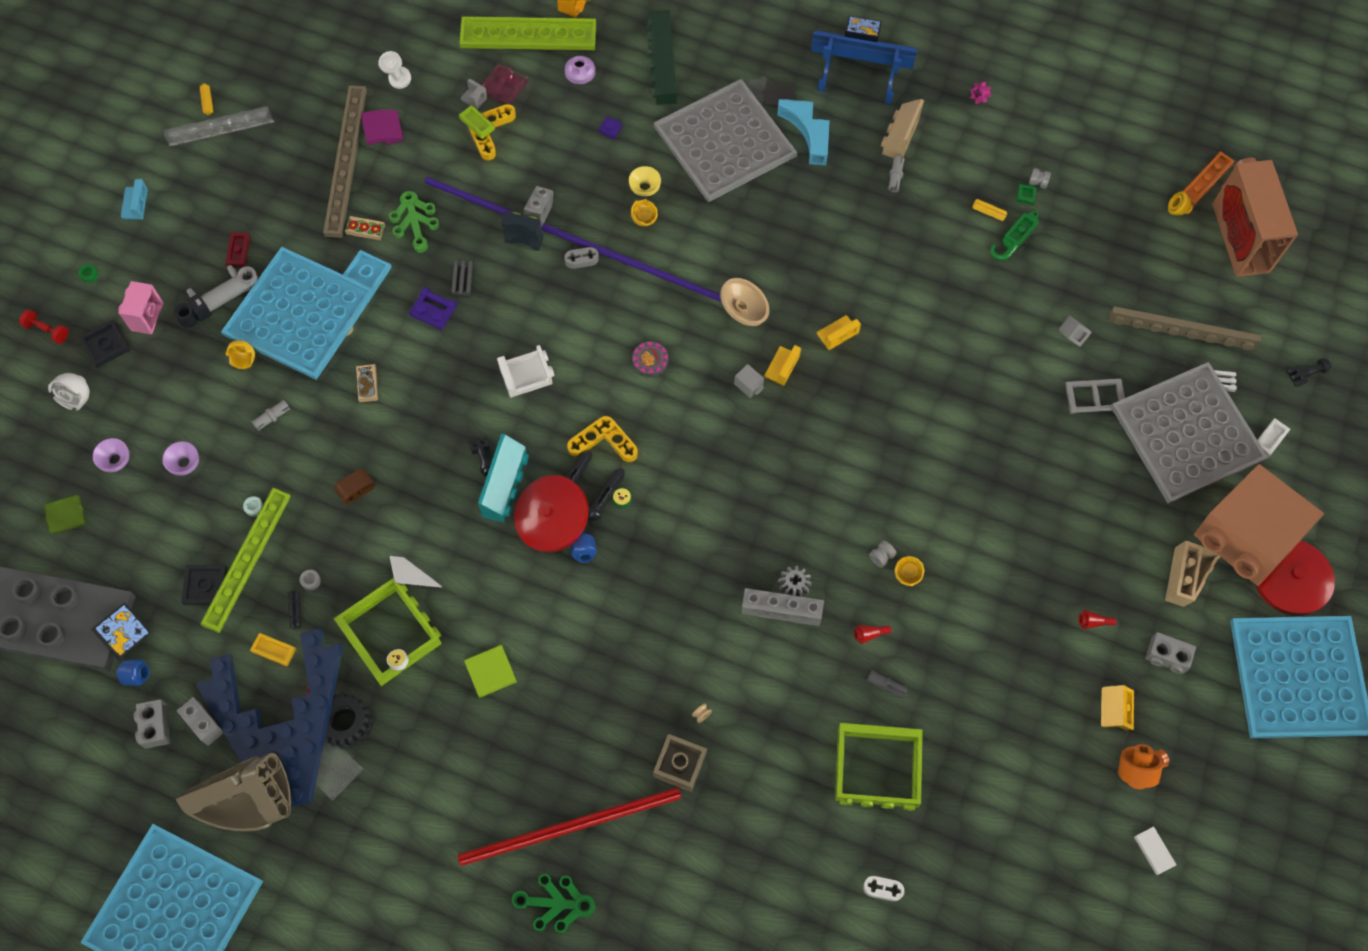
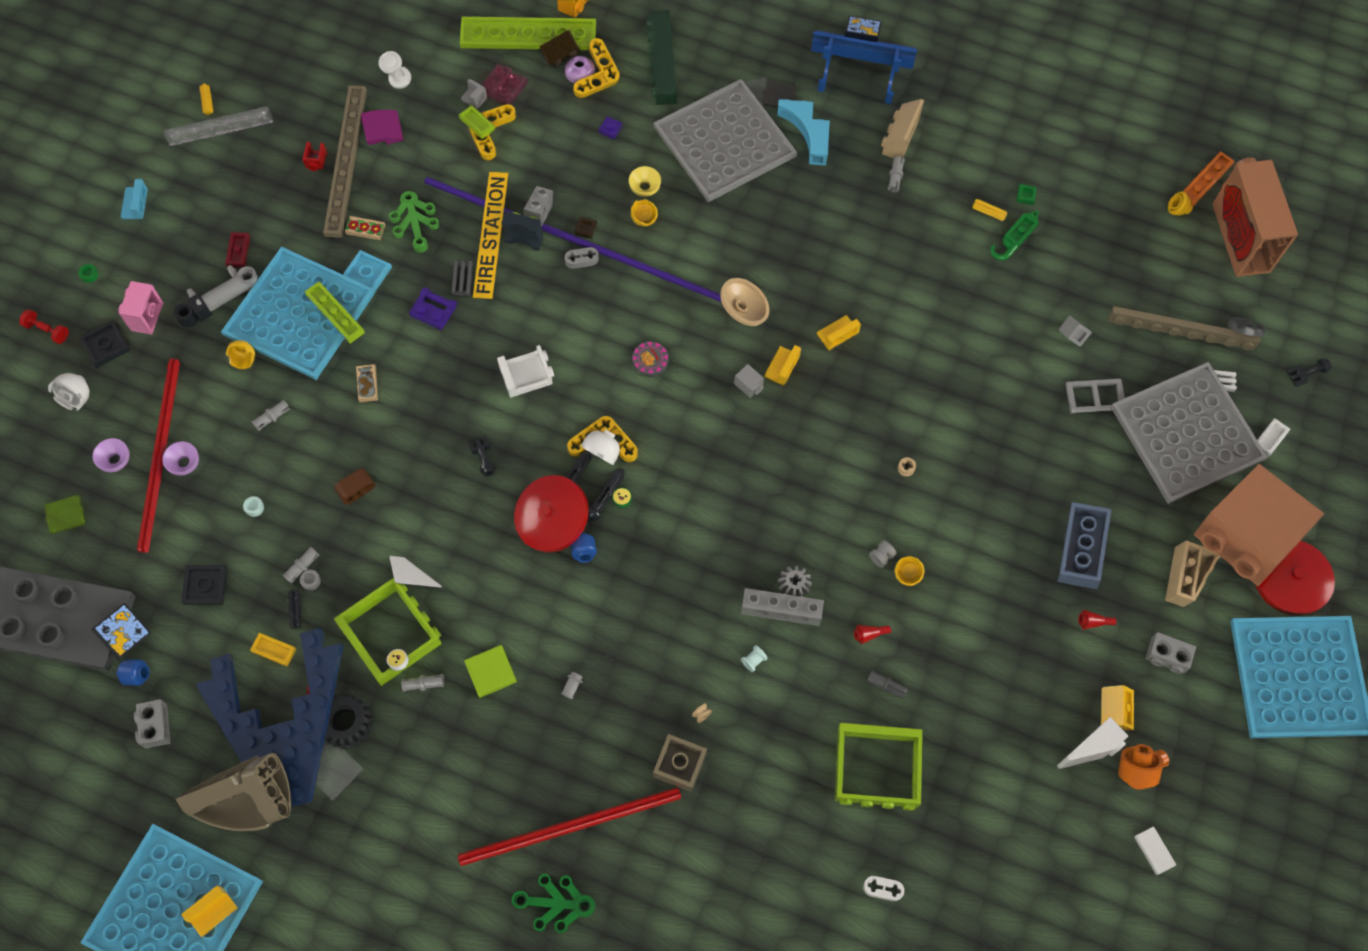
light grey brick [177,697,224,746] -> none
lime tile [200,488,291,633] -> none
slope [478,434,529,523] -> none
dark pink gear [969,82,992,104] -> none
light grey wheel [1029,168,1051,189] -> none
none -> red axle [137,359,180,553]
none -> yellow panel [181,885,238,937]
none -> light grey pin [282,547,320,584]
none -> red window [302,142,328,171]
none -> lime plate [305,281,365,344]
none -> light grey pin [401,674,444,692]
none -> yellow sticker [473,172,508,299]
none -> dark brown brick [539,30,580,67]
none -> light grey pin [561,672,583,699]
none -> yellow beam [573,38,620,98]
none -> dark brown tile [575,217,597,239]
none -> white cylinder [581,429,620,465]
none -> light aqua bush [741,645,768,672]
none -> tan bush [898,457,916,477]
none -> white slope [1057,717,1128,769]
none -> sand blue brick [1058,502,1112,589]
none -> dark grey tile [1227,317,1266,336]

